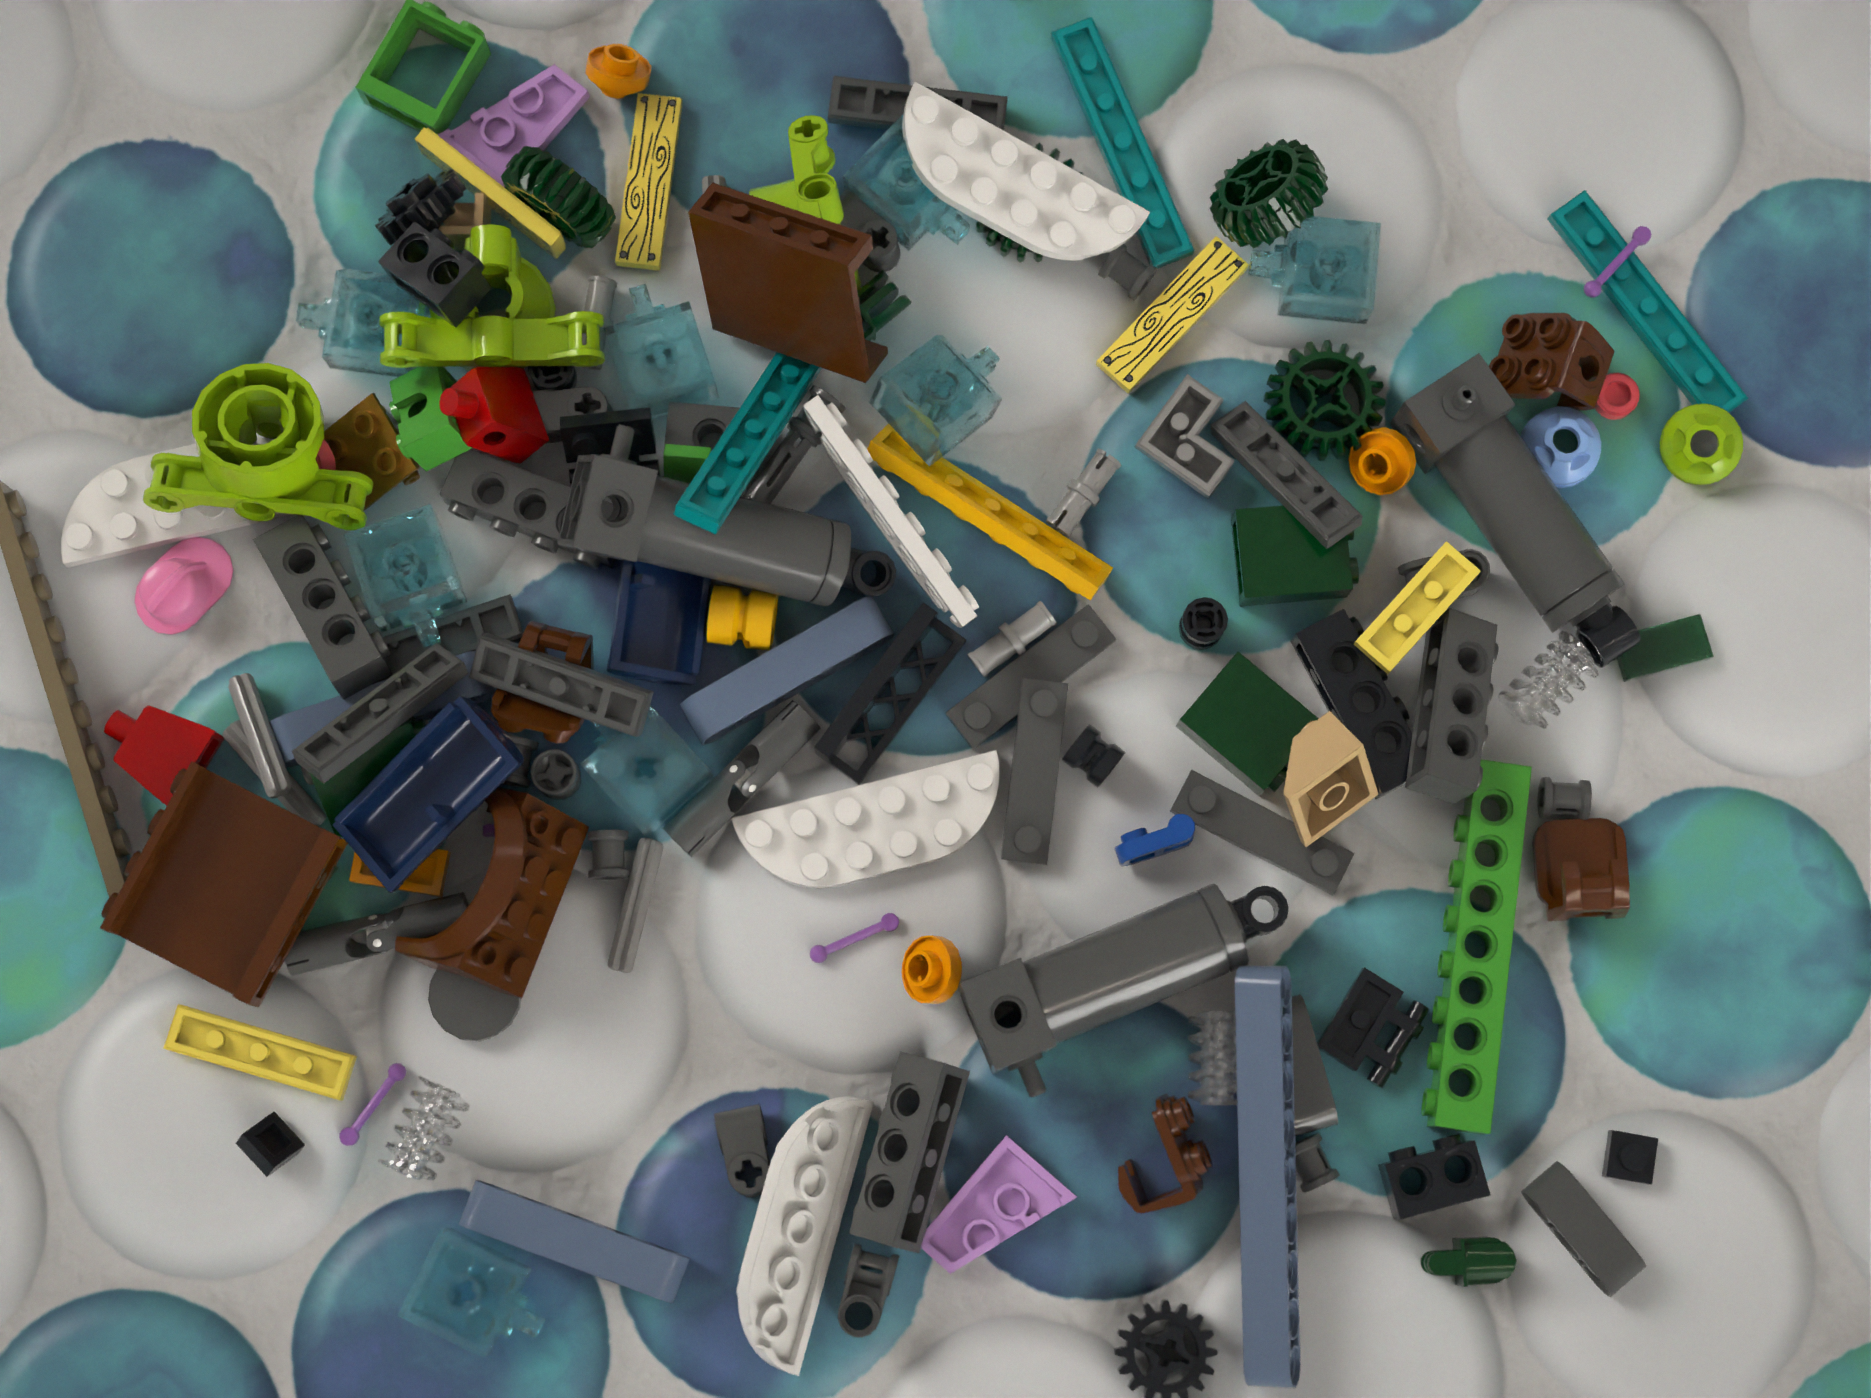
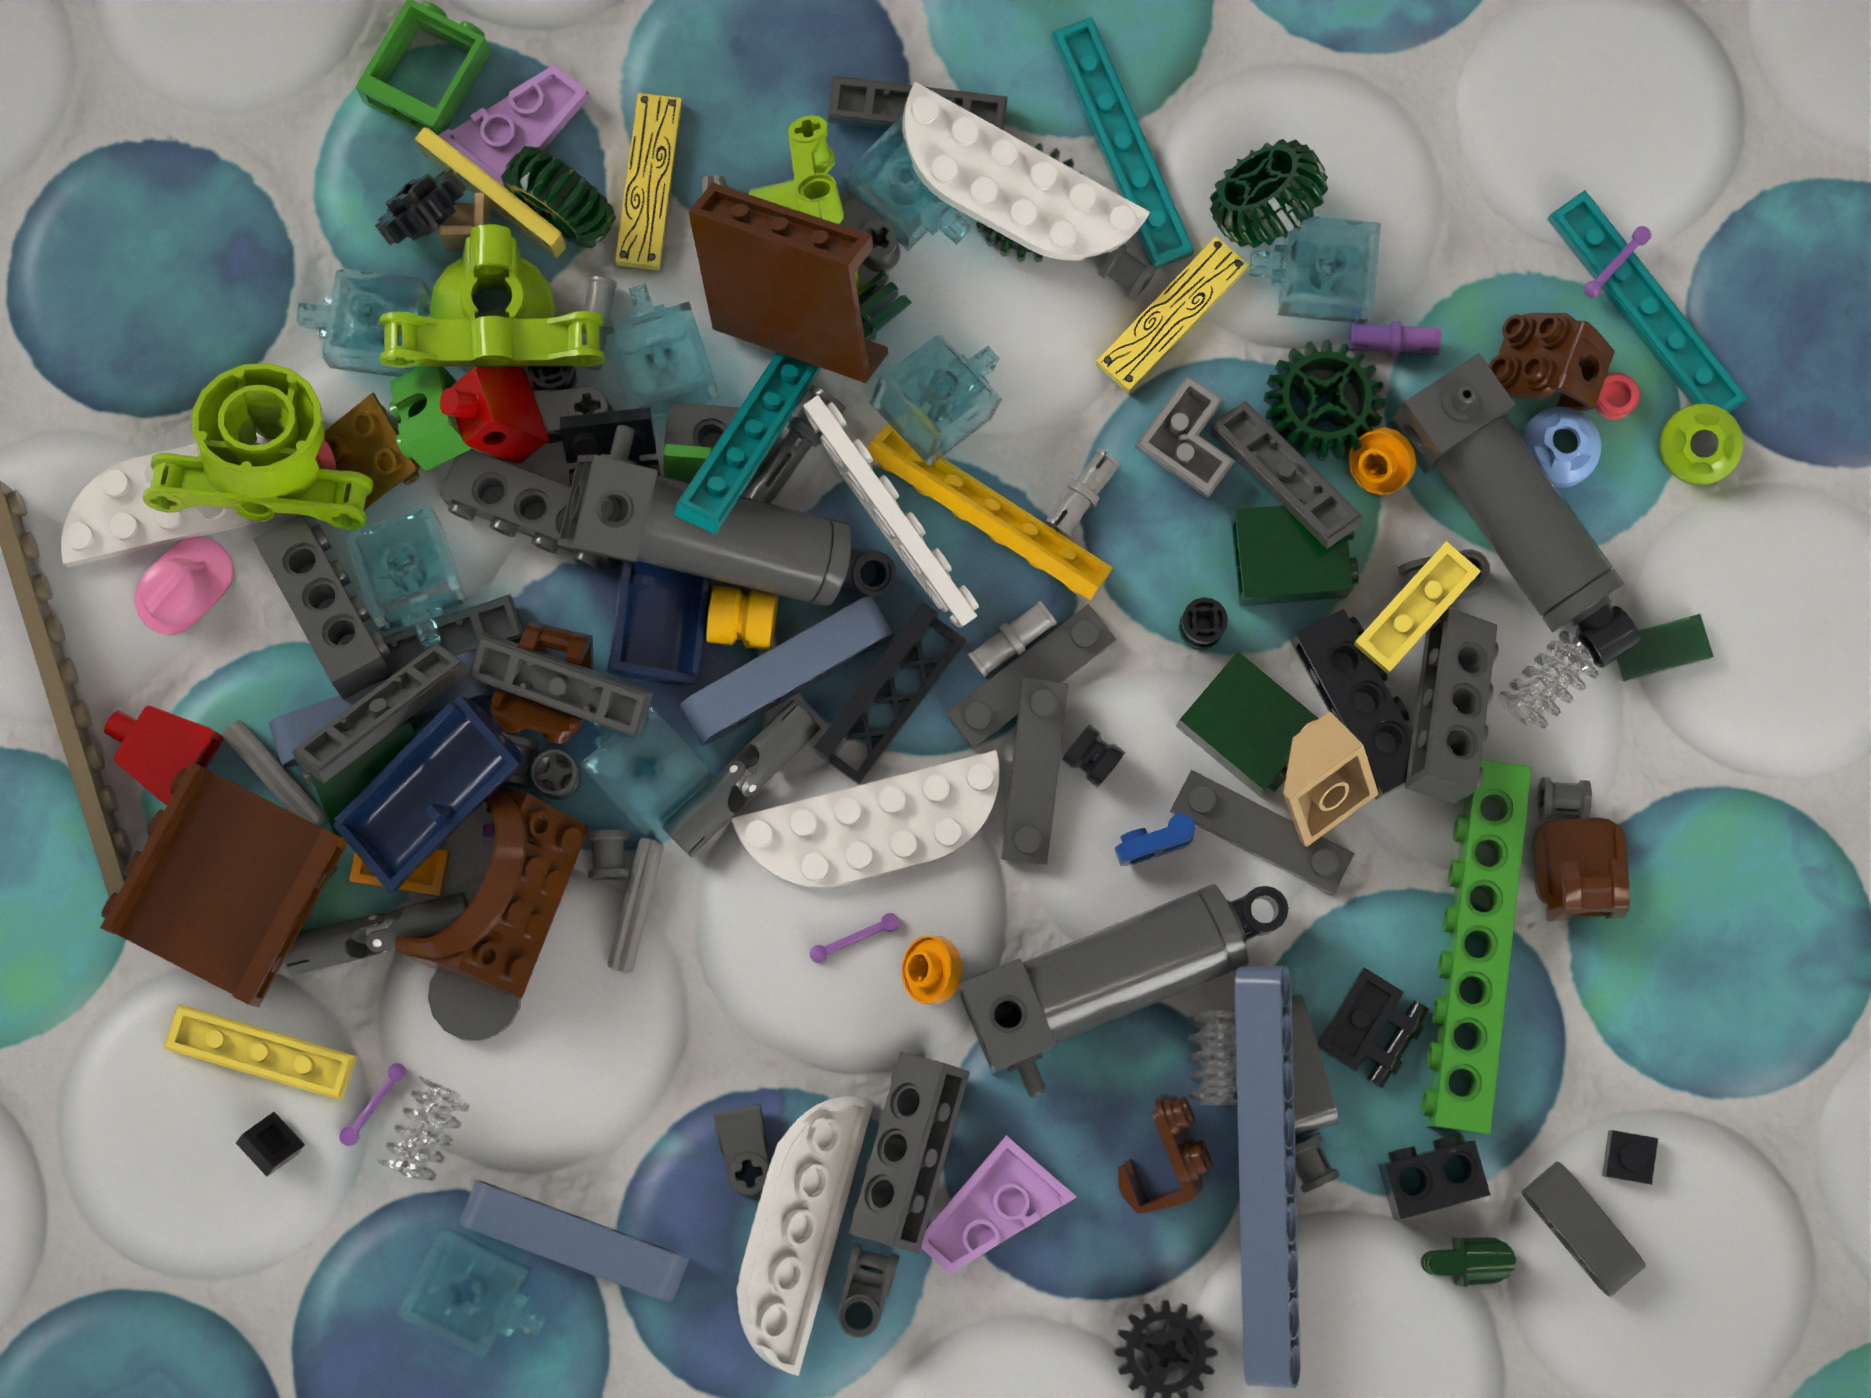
light grey axle [228,673,292,799] -> none
black brick [378,222,492,328] -> none
light orange plate [585,44,652,99] -> none
none -> medium lavender pin [1349,321,1441,357]

